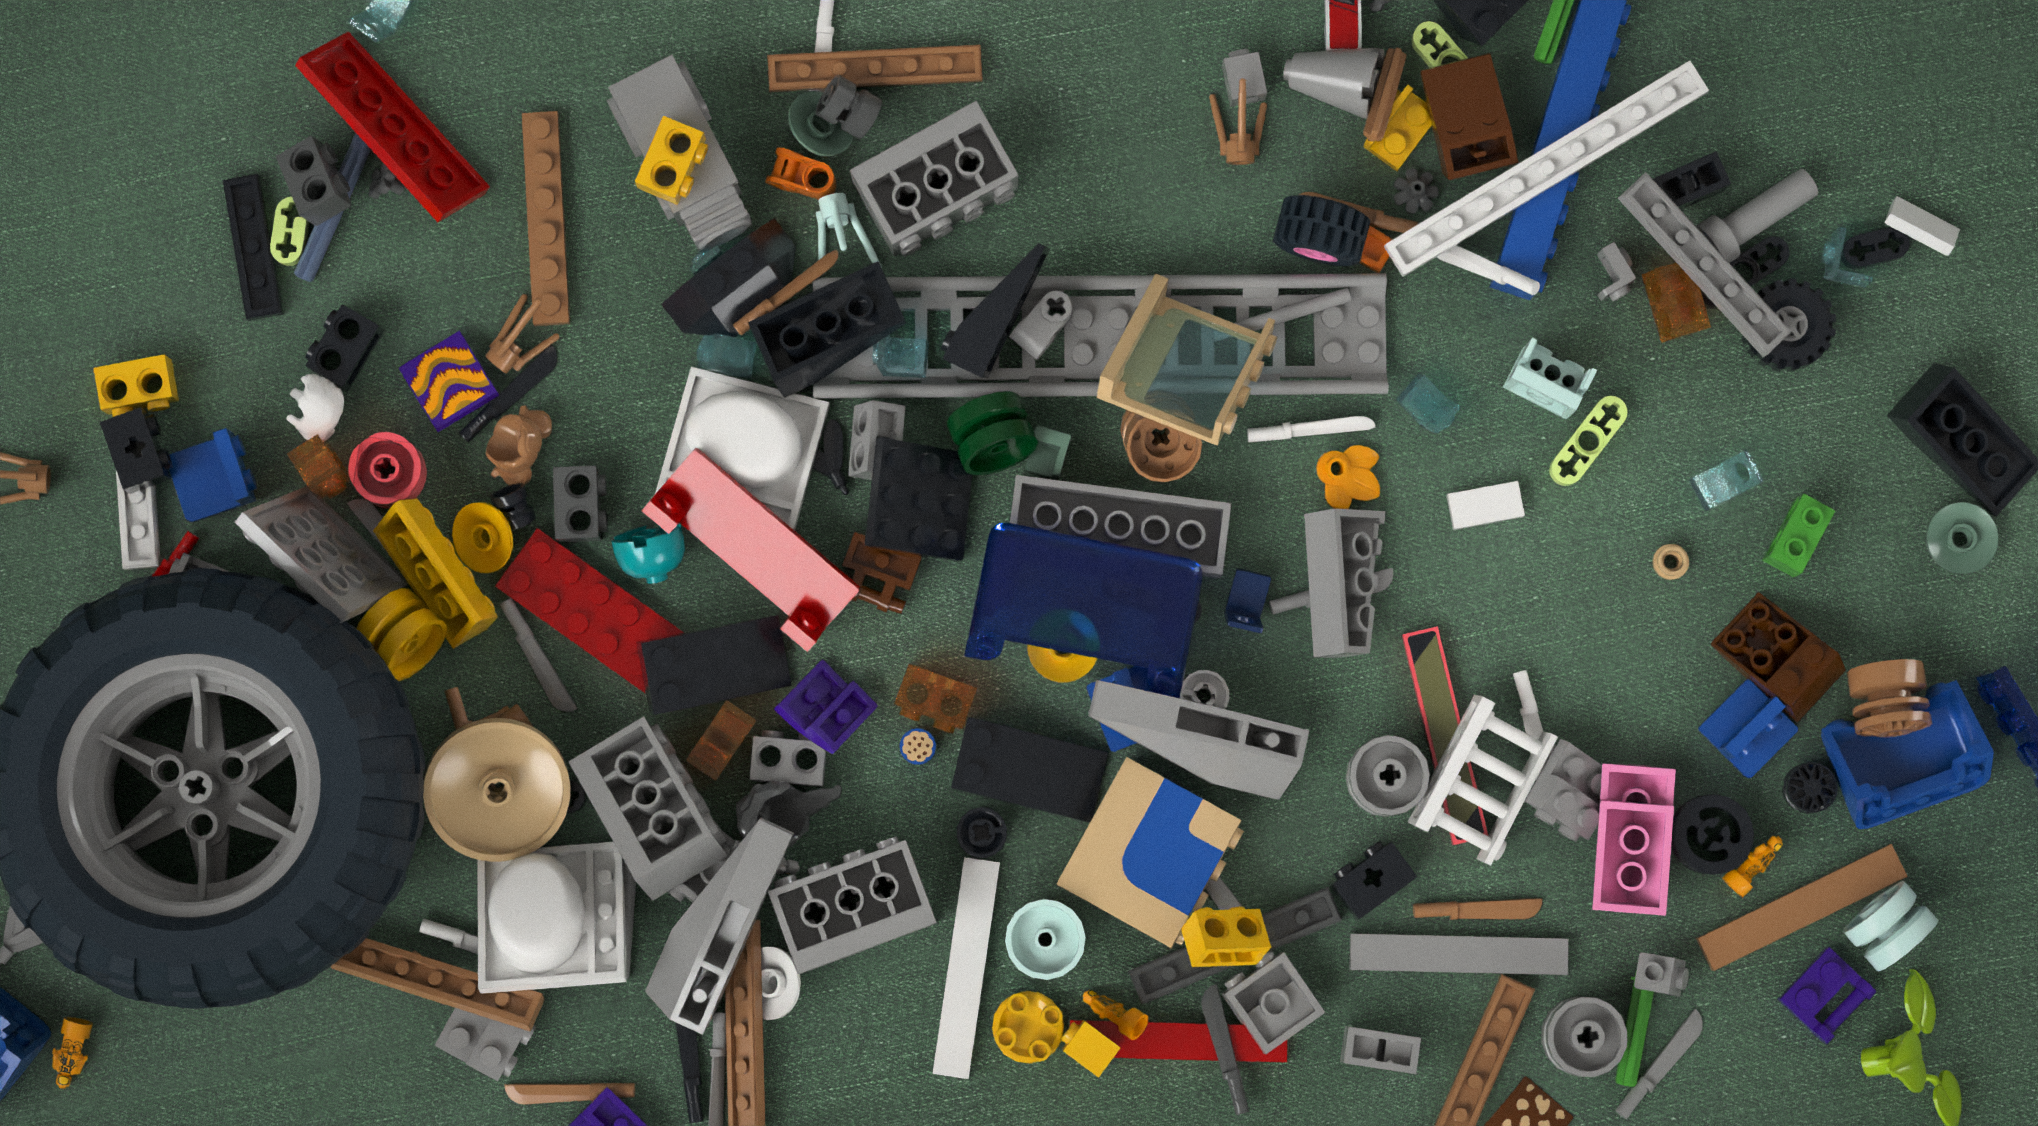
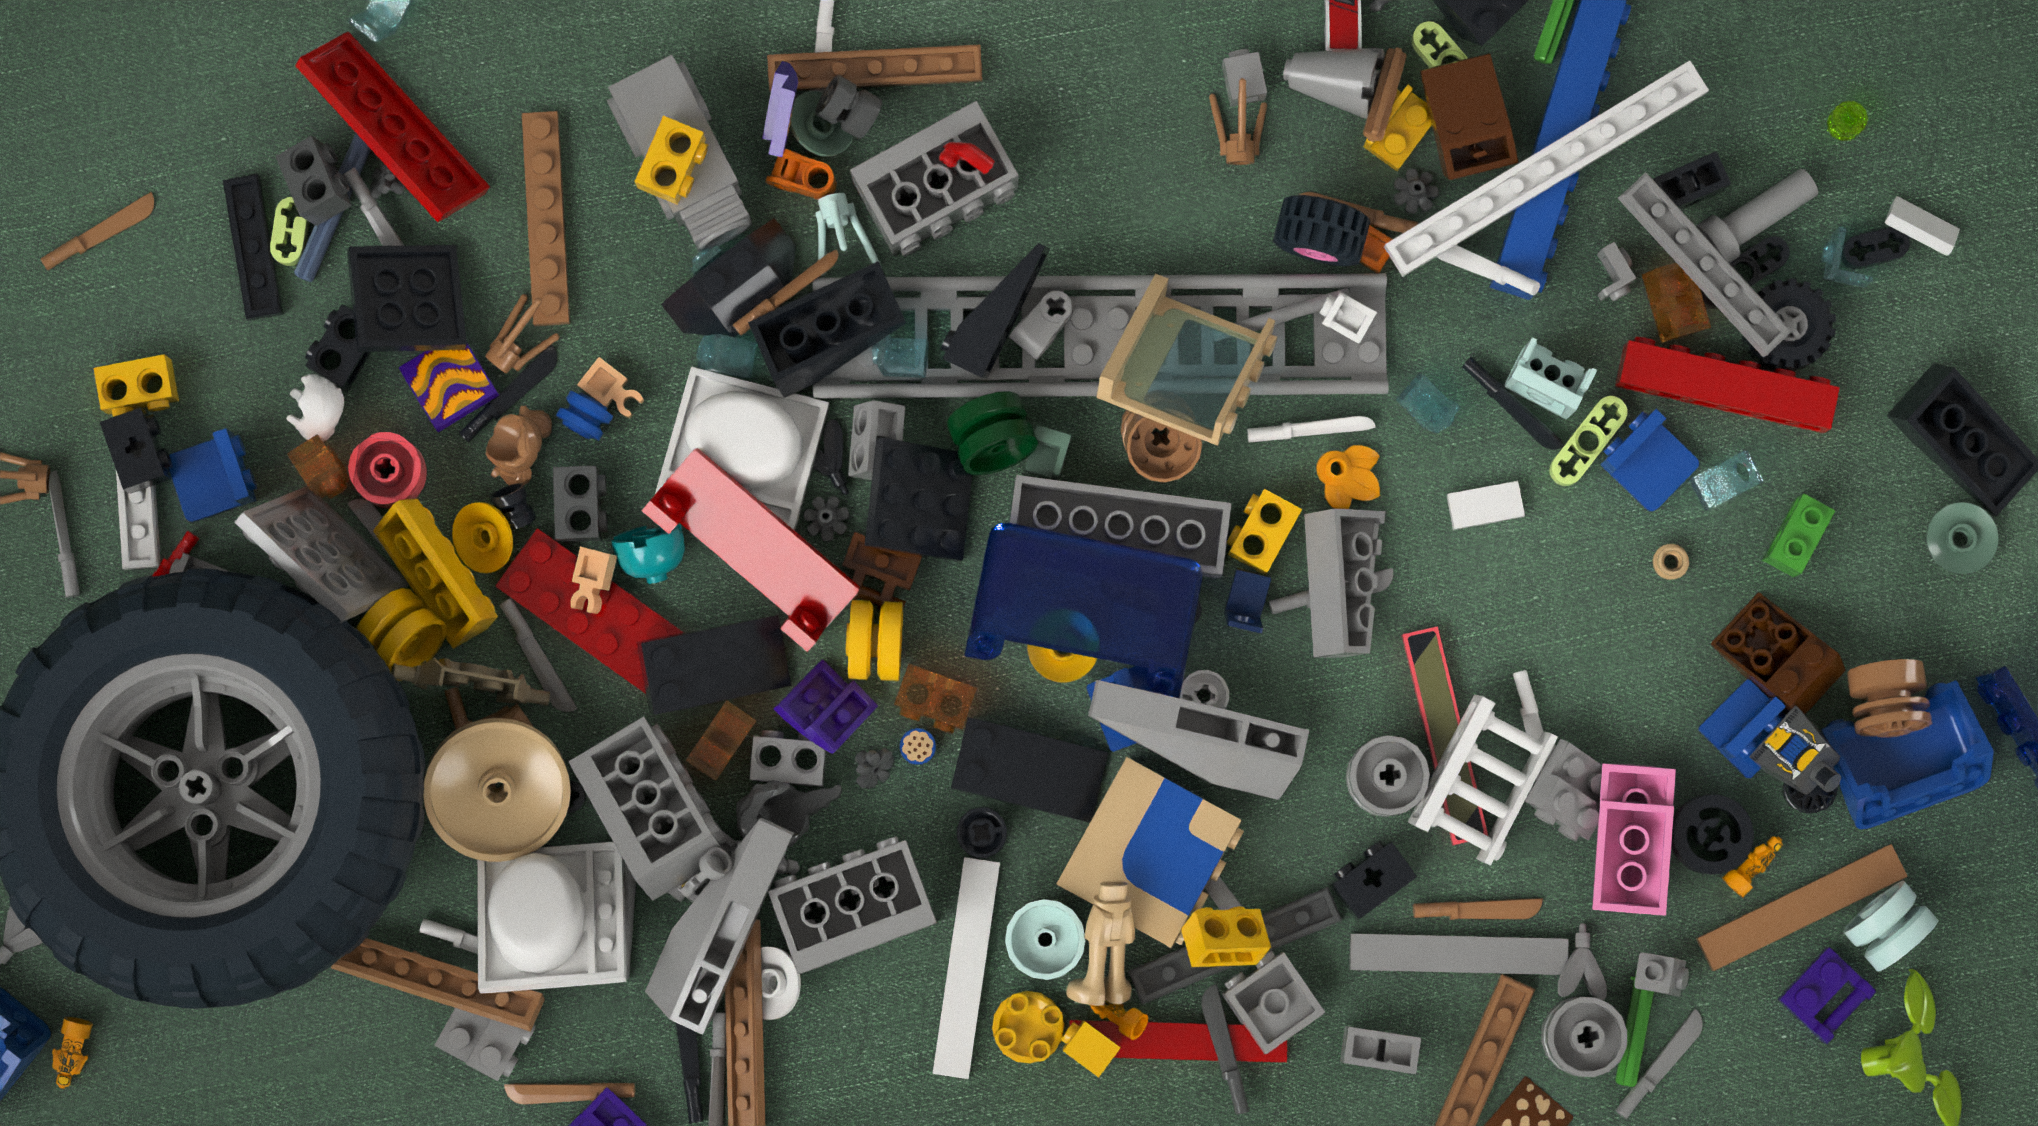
none -> medium nougat piece [40,192,154,270]
none -> light grey piece [49,470,80,598]
none -> light grey piece [343,167,404,246]
none -> black plate [347,245,467,352]
none -> dark tan plate [391,658,550,706]
none -> blue wheel [556,391,614,441]
none -> light nougat plate [571,547,617,614]
none -> light nougat plate [577,357,644,418]
none -> light grey piece [681,847,732,897]
none -> slope [762,61,798,157]
none -> dark grey plant [804,496,850,542]
none -> yellow wheel [846,600,903,681]
none -> dark grey plant [855,748,894,789]
none -> red arm [939,142,995,175]
none -> tan piece [1066,880,1135,1006]
none -> yellow brick [1226,489,1302,574]
none -> white bracket [1319,291,1377,344]
none -> black piece [1462,357,1565,450]
none -> light grey piece [1558,923,1607,1000]
none -> blue bracket [1600,409,1699,512]
none -> red brick [1615,337,1840,433]
none -> torso [1749,706,1841,795]
none -> clear neon green wheel [1827,101,1868,141]

